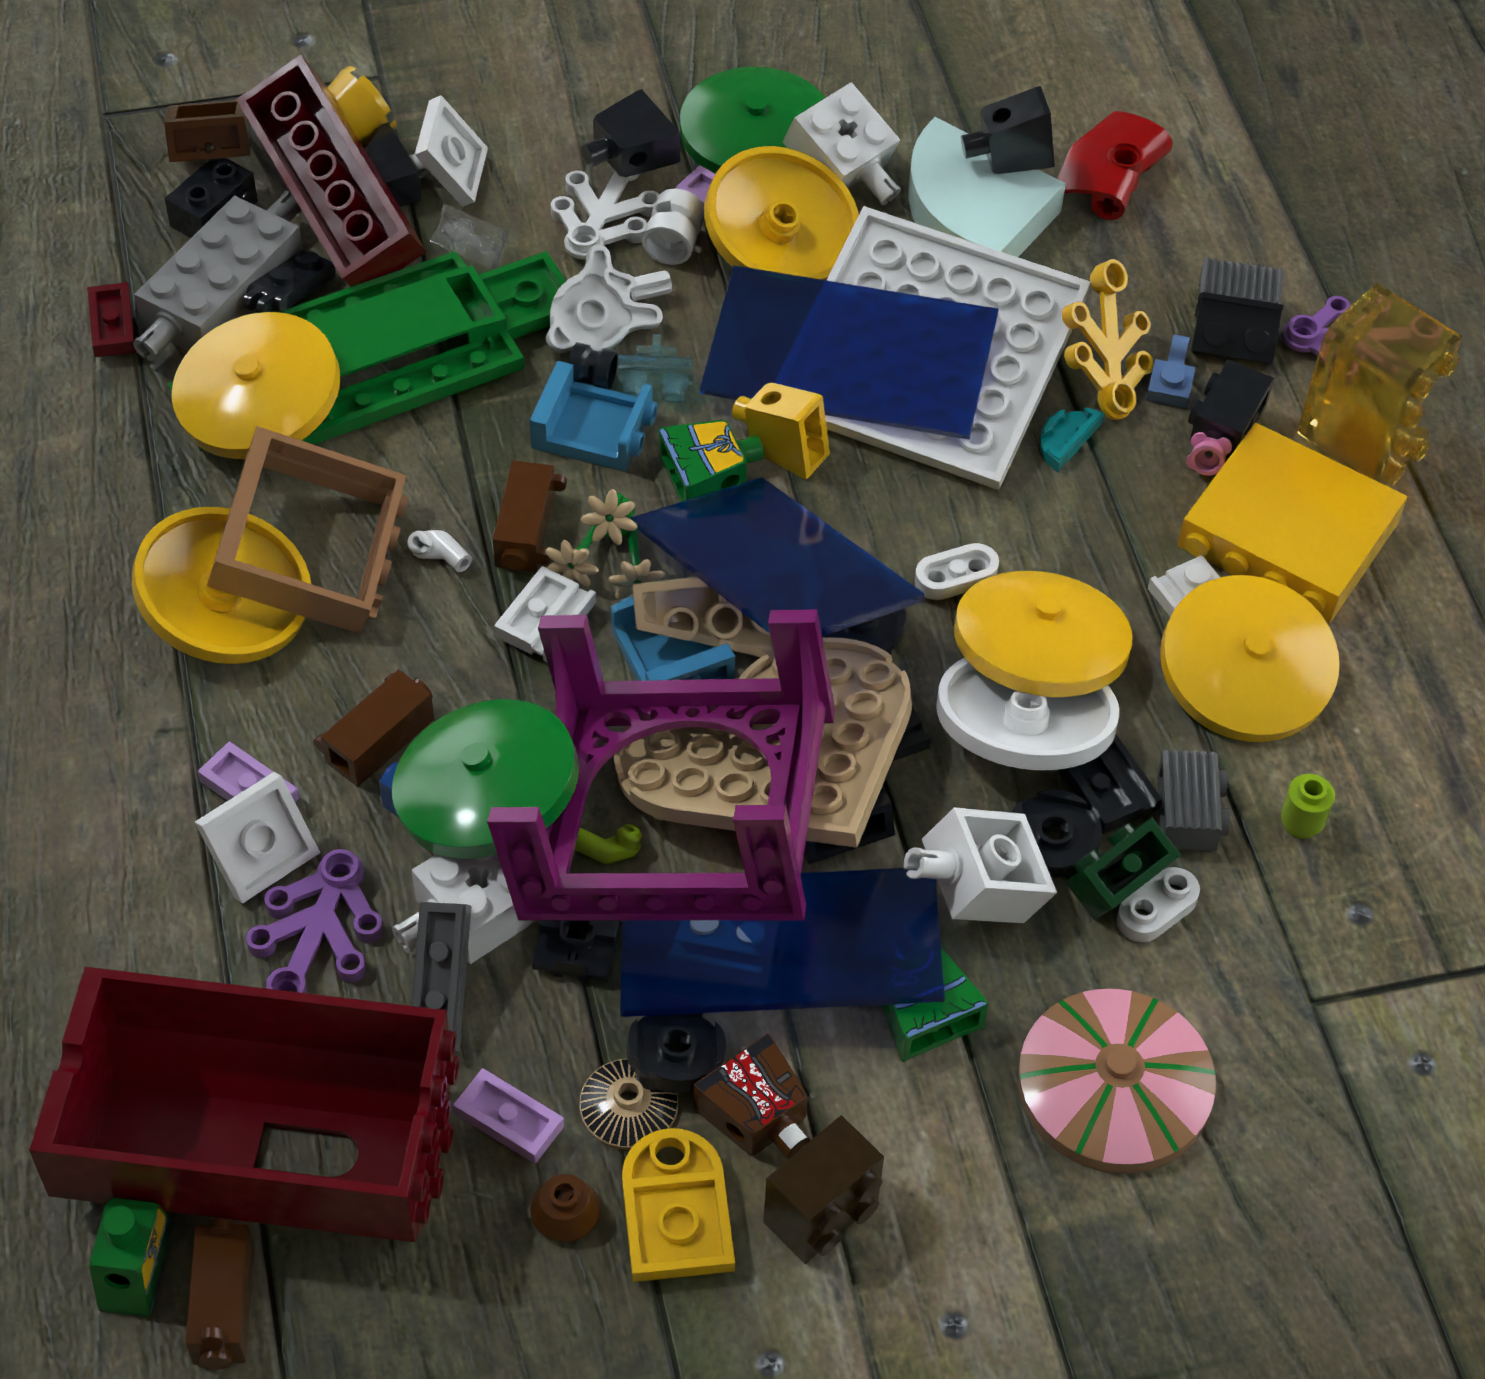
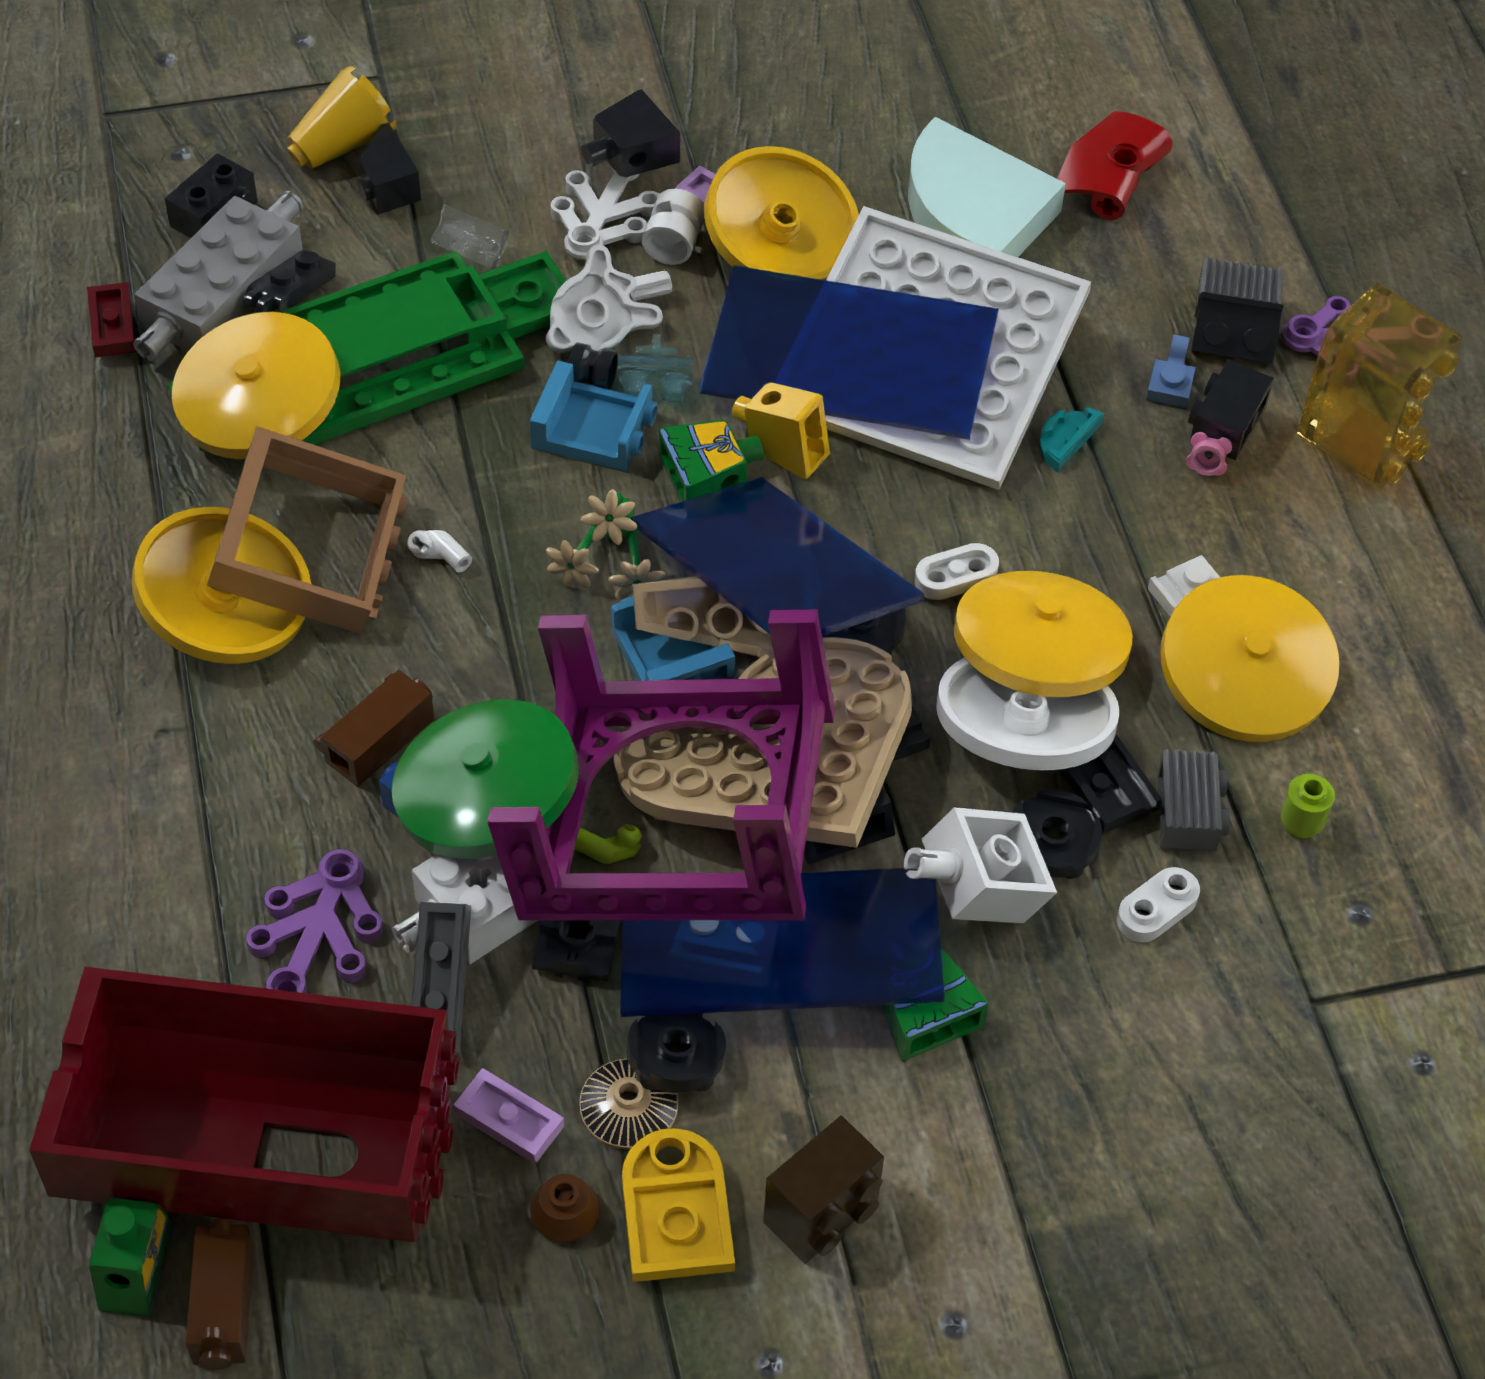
reddish brown window [164,100,252,162] -> none
white tile [195,772,320,904] -> none
lavender plate [197,741,299,802] -> none
dark red brick [236,55,427,287] -> none
white tile [409,95,488,207] -> none
reddish brown brick [493,460,567,572] -> none
white plate [494,566,596,662] -> none
green dish [680,66,825,174] -> none
torso [693,1033,810,1159] -> none
white brick [783,82,901,206] -> none
black torso [961,86,1055,174] -> none
dish [1017,989,1216,1173] -> none
yellow plant [1062,259,1154,420] -> none
dark green brick [1065,817,1181,920] -> none
yellow brick [1177,422,1408,623] -> none

